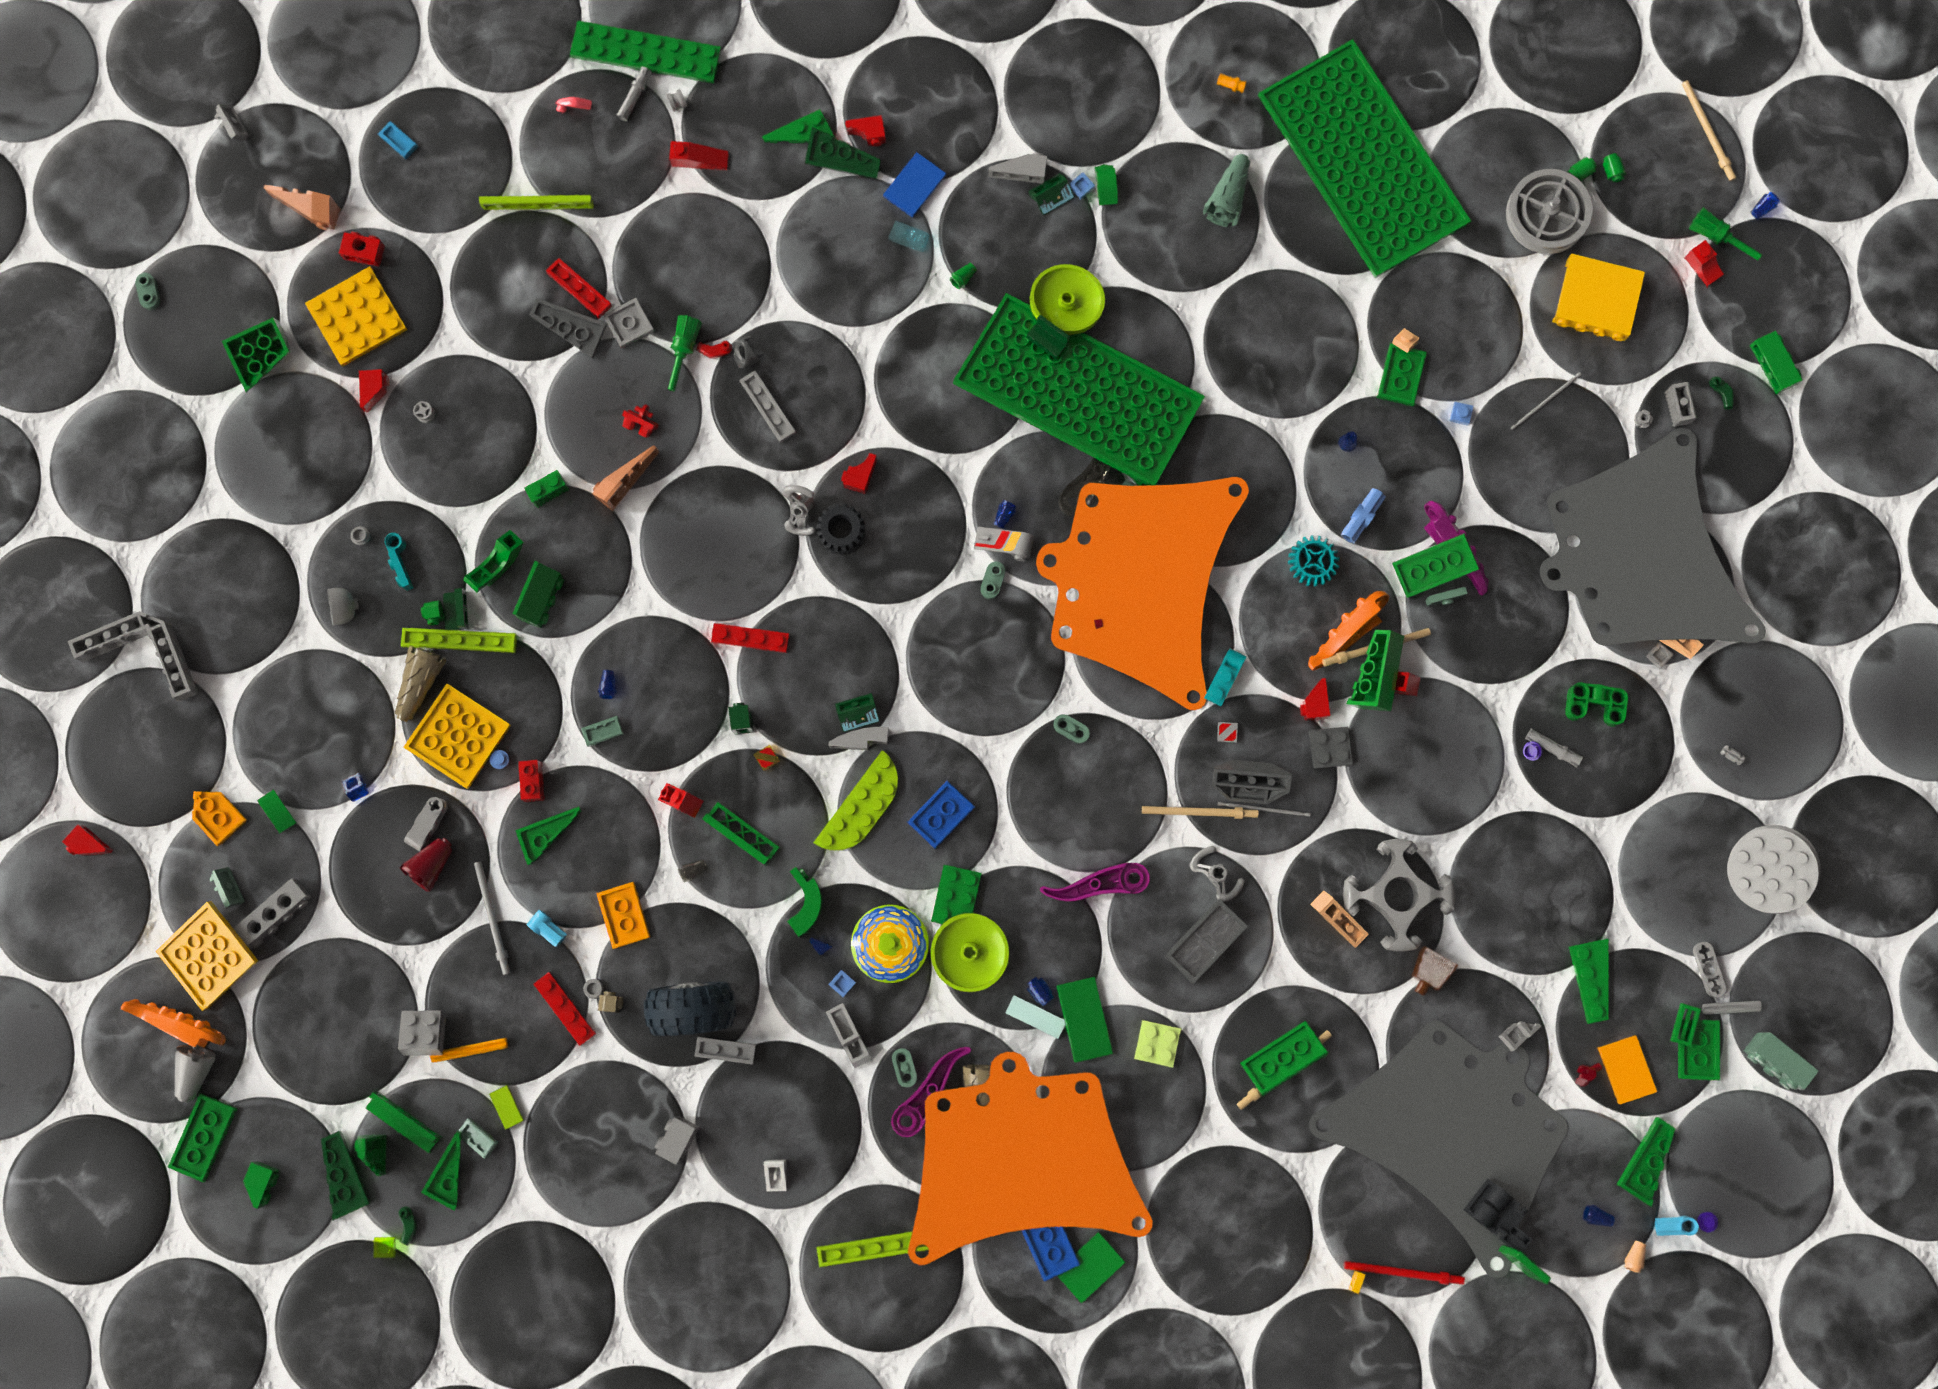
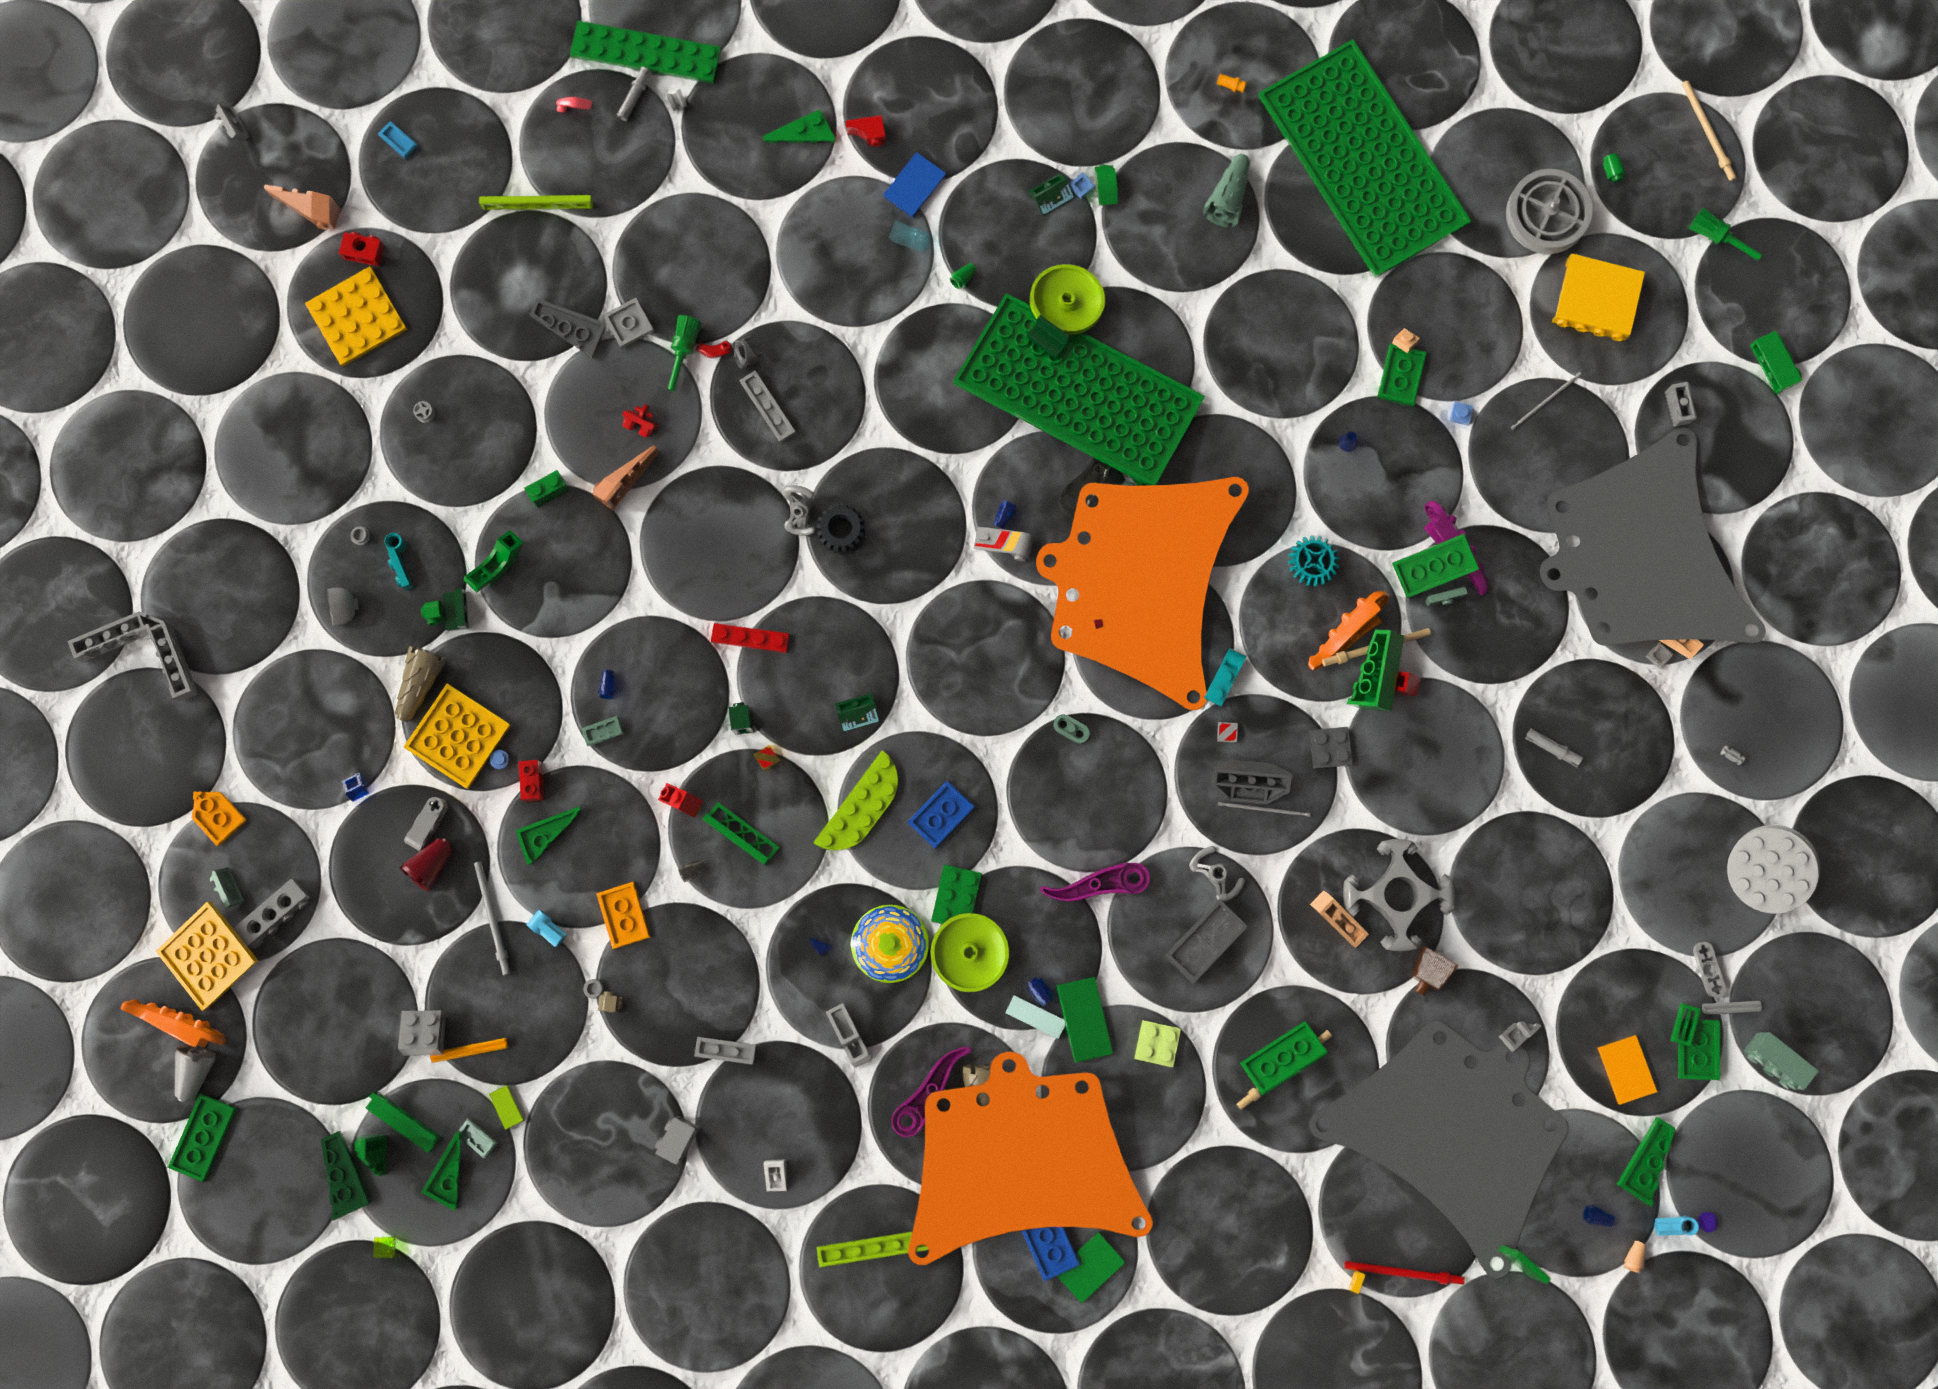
red slope [62,824,113,856] -> none
sand green plate [135,273,160,310] -> none
green wedge [222,318,290,393] -> none
green slope [243,1161,279,1209] -> none
green slope [257,789,296,833] -> none
red slope [359,369,389,412] -> none
dark green arm [398,1206,417,1246] -> none
lime tile [401,628,517,653] -> none
green slope [512,561,564,628] -> none
red plate [533,972,596,1046] -> none
red plate [546,258,612,319] -> none
black wheel [644,982,736,1036] -> none
red slope [669,141,729,170] -> none
green arch [787,867,822,938] -> none
dark green wing [805,127,881,179] -> none
medium blue plate [828,970,856,998] -> none
light grey slope [829,727,889,751] -> none
red arch [841,453,877,494] -> none
sand green plate [892,1048,917,1087] -> none
sand green plate [981,562,1005,599] -> none
light grey slope [989,153,1047,184] -> none
tan bar [1142,806,1258,819] -> none
red slope [1300,678,1330,721] -> none
medium blue piece [1341,488,1386,544] -> none
black plate [1463,1179,1533,1253] -> none
dark purple plate [1523,741,1542,761] -> none
green beam [1565,682,1628,727] -> none
green brick [1567,157,1597,182] -> none
green wing [1569,938,1609,1024] -> none
dark red piece [1575,1063,1602,1086] -> none
light grey plate [1634,410,1653,428] -> none
red arch [1684,240,1724,287] -> none
dark green arm [1709,376,1734,410] -> none
clear blue cone [1750,192,1780,219] -> none

